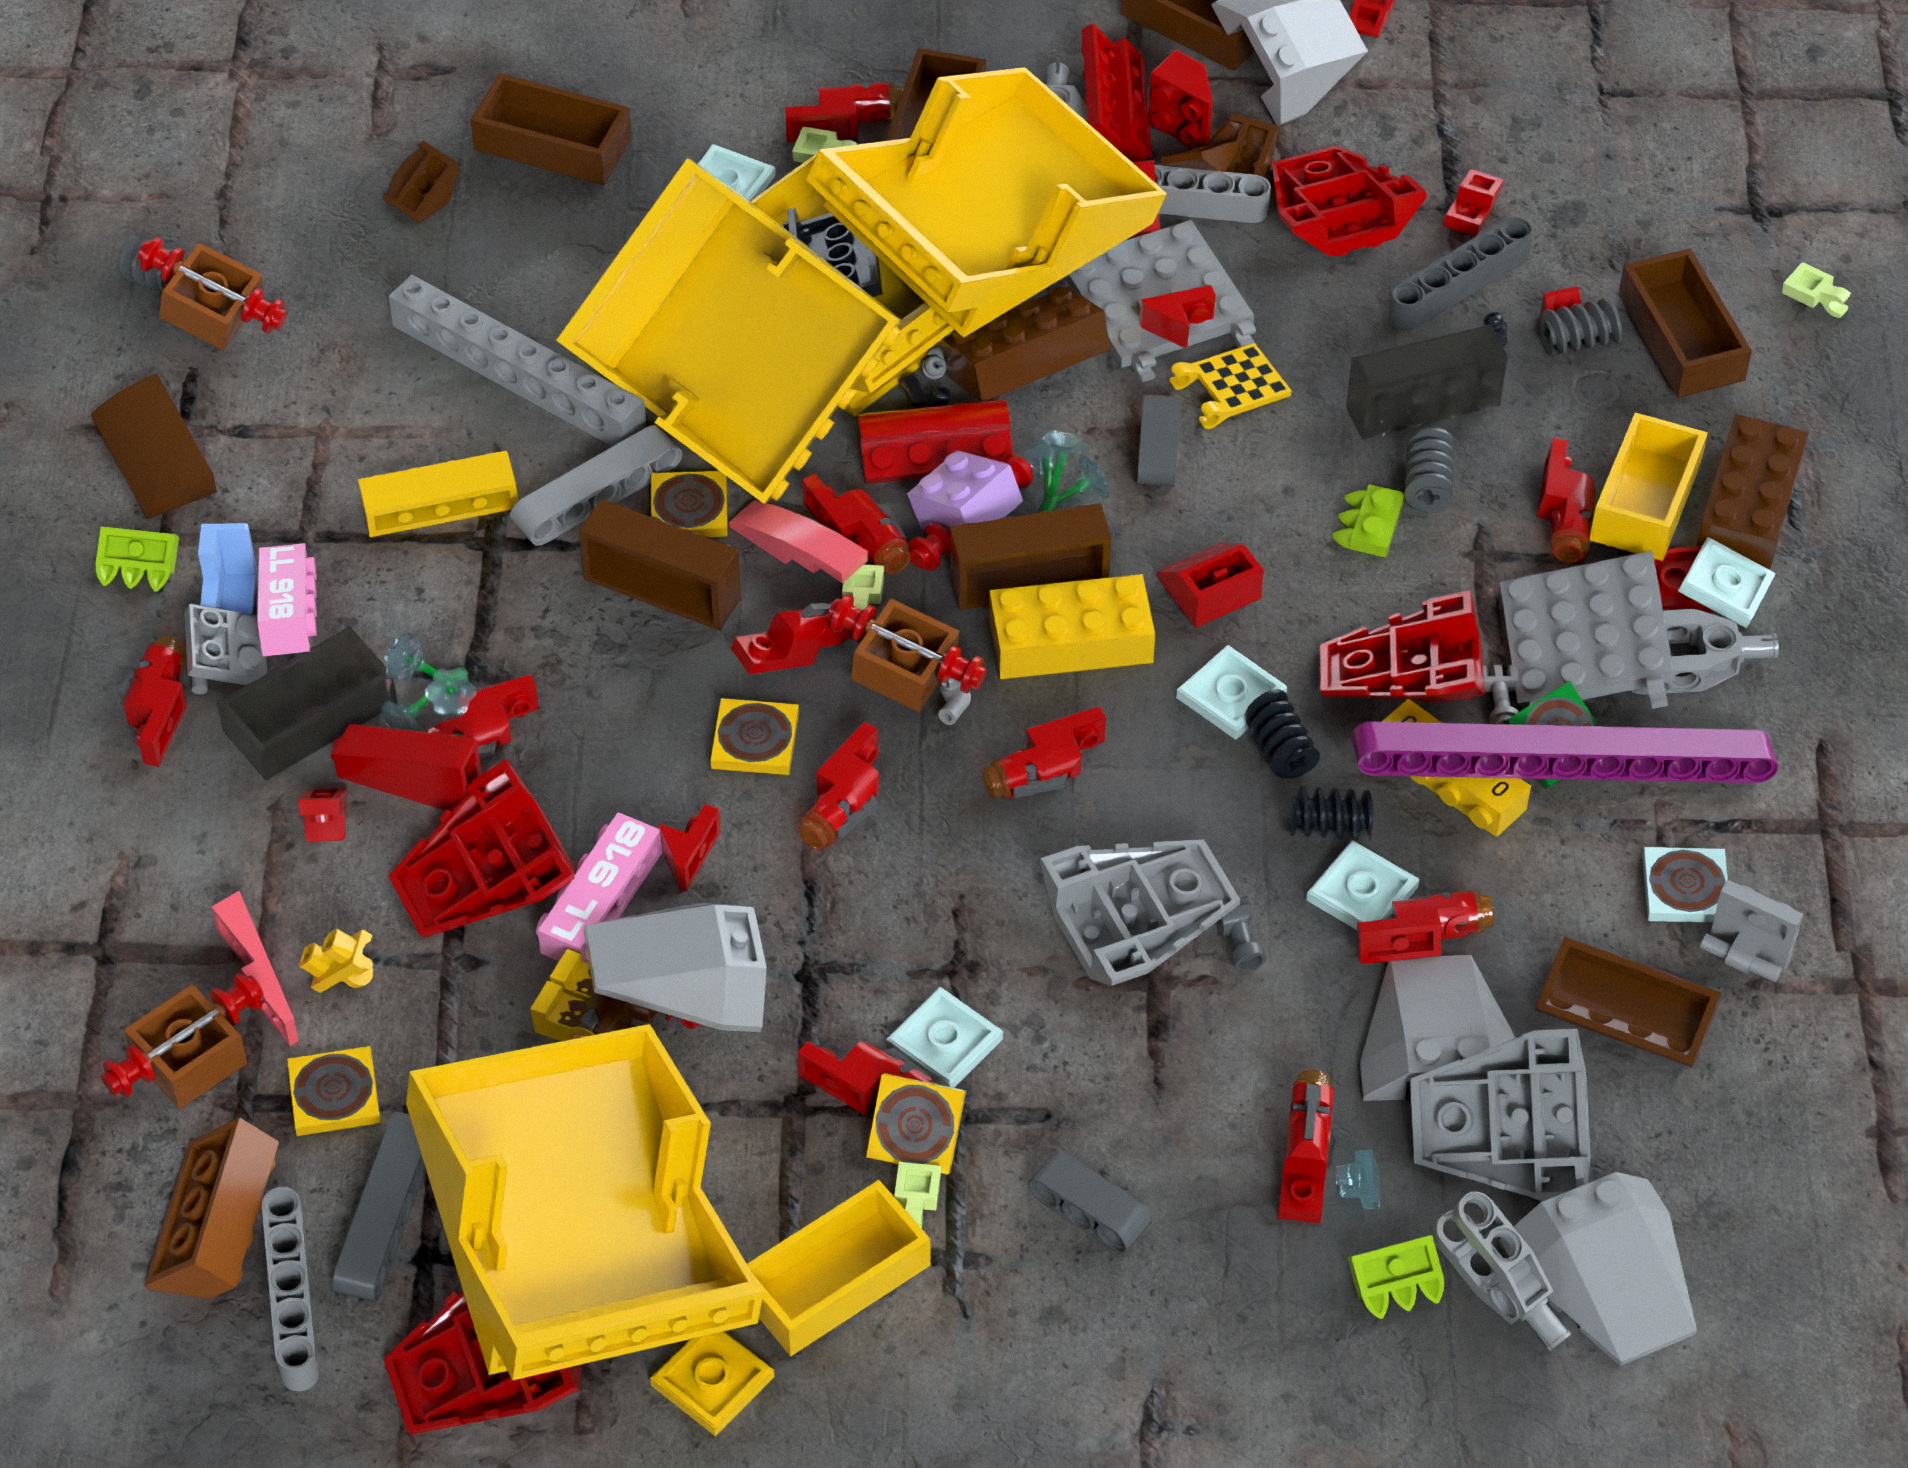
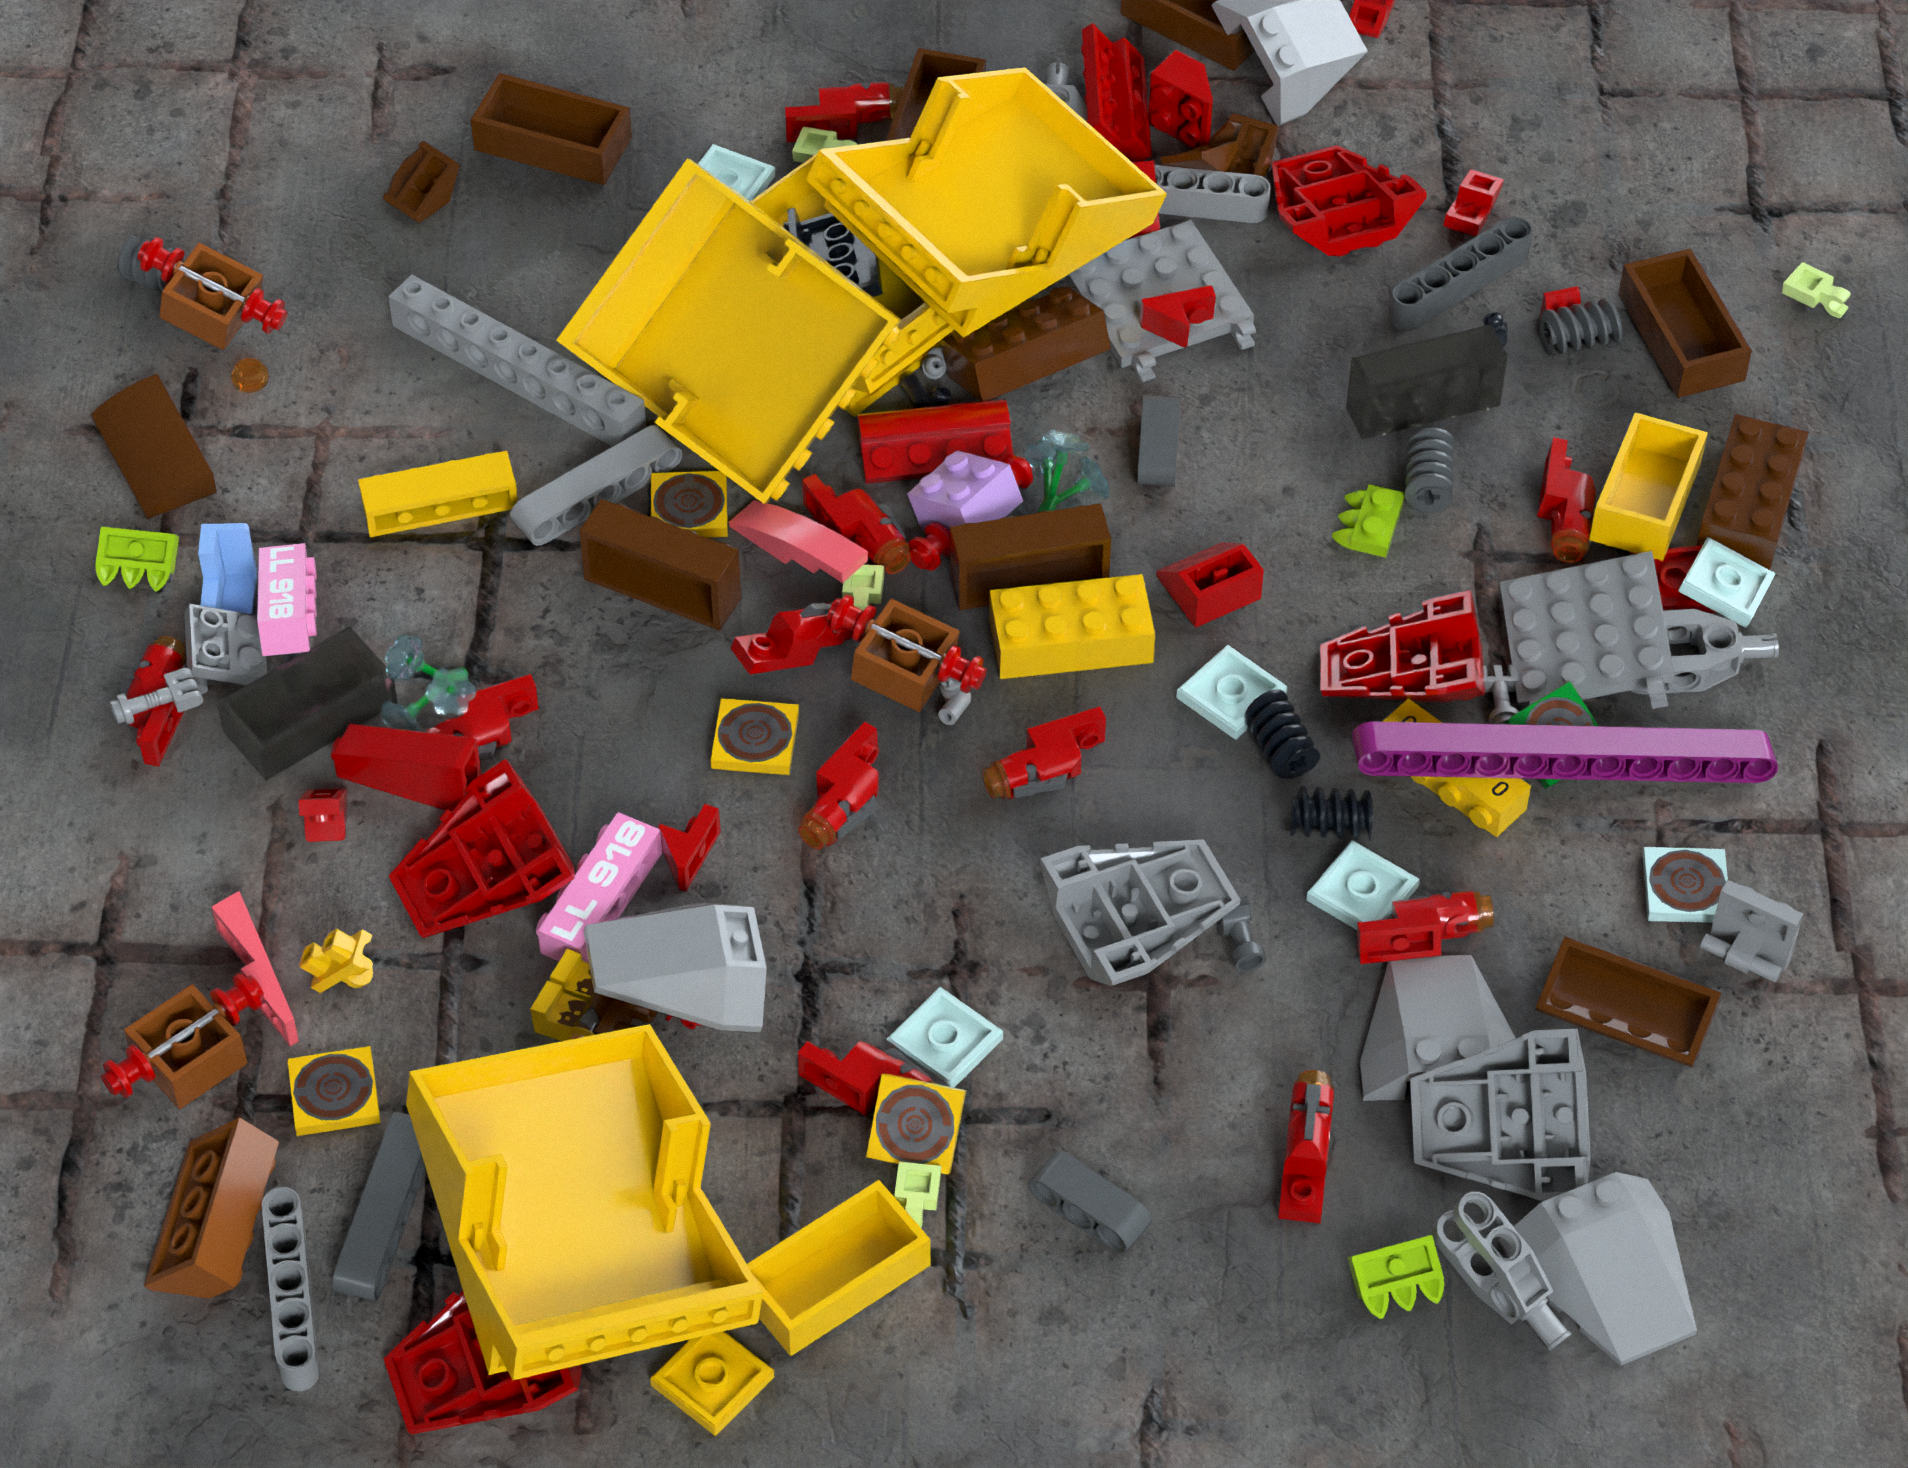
yellow flag [1169,343,1292,429] -> none
clear light blue tile [1336,1149,1380,1209] -> none
none -> light grey hinge [110,668,203,725]
none -> clear orange plate [231,358,269,393]

